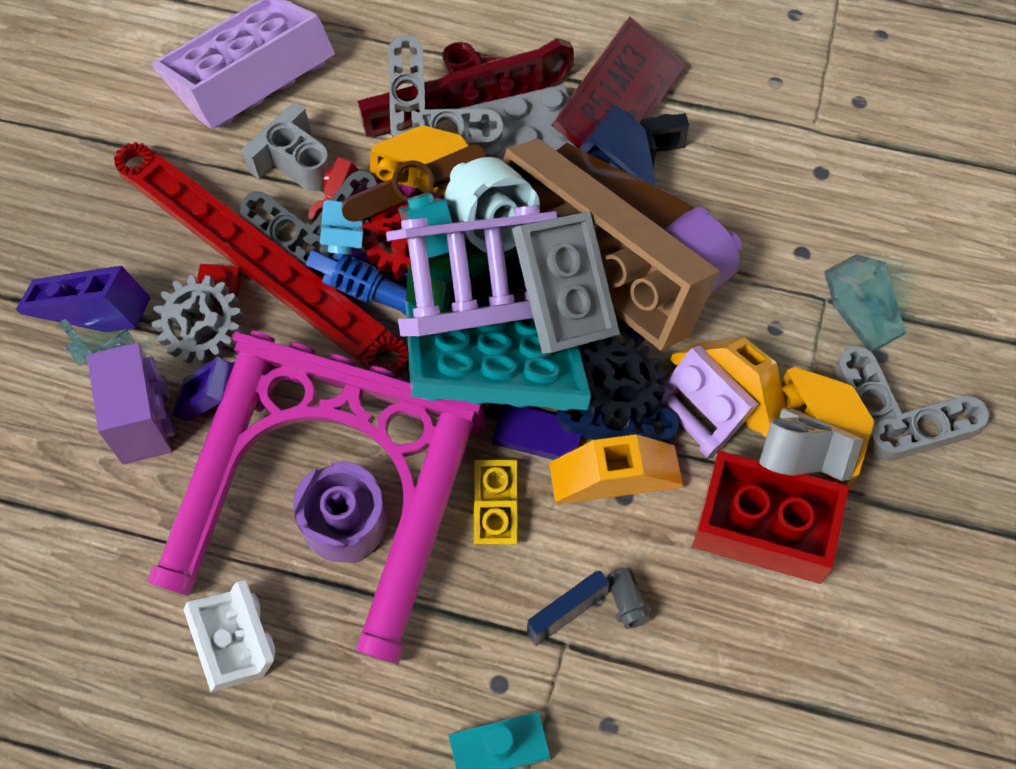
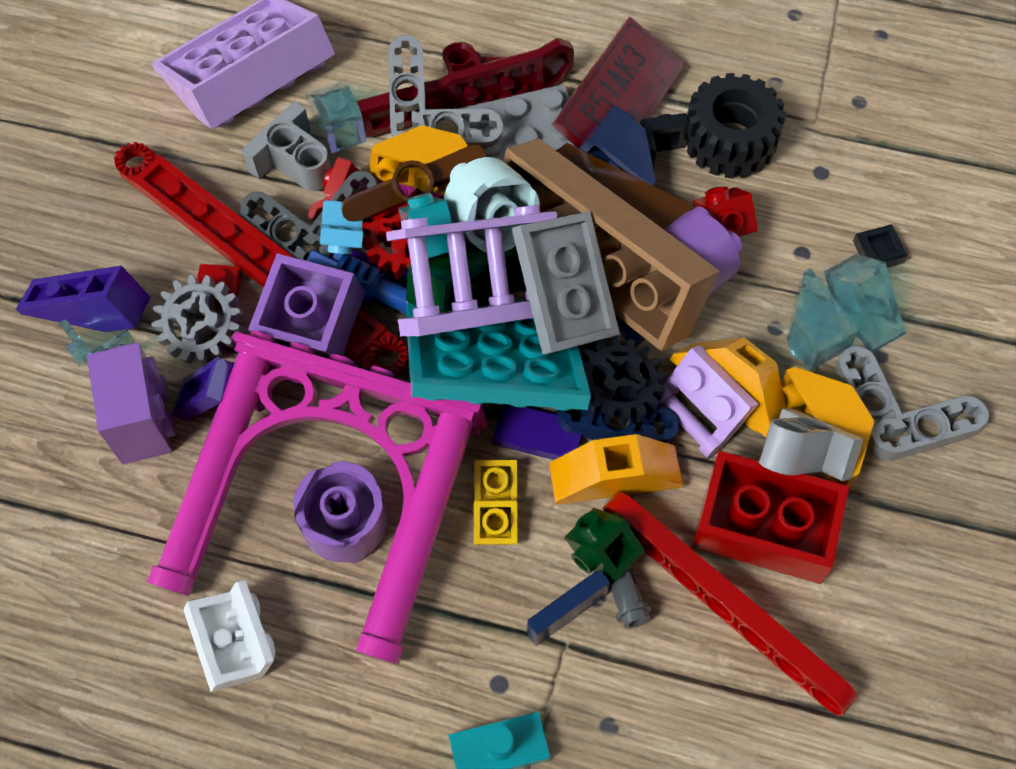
none -> medium lavender brick [248,254,366,359]
none -> clear light blue slope [306,82,366,154]
none -> dark green brick [564,508,645,582]
none -> red beam [602,492,858,716]
none -> black tyre [685,73,785,178]
none -> red brick [692,187,758,237]
none -> clear light blue slope [787,268,859,371]
none -> black tile [853,224,908,273]

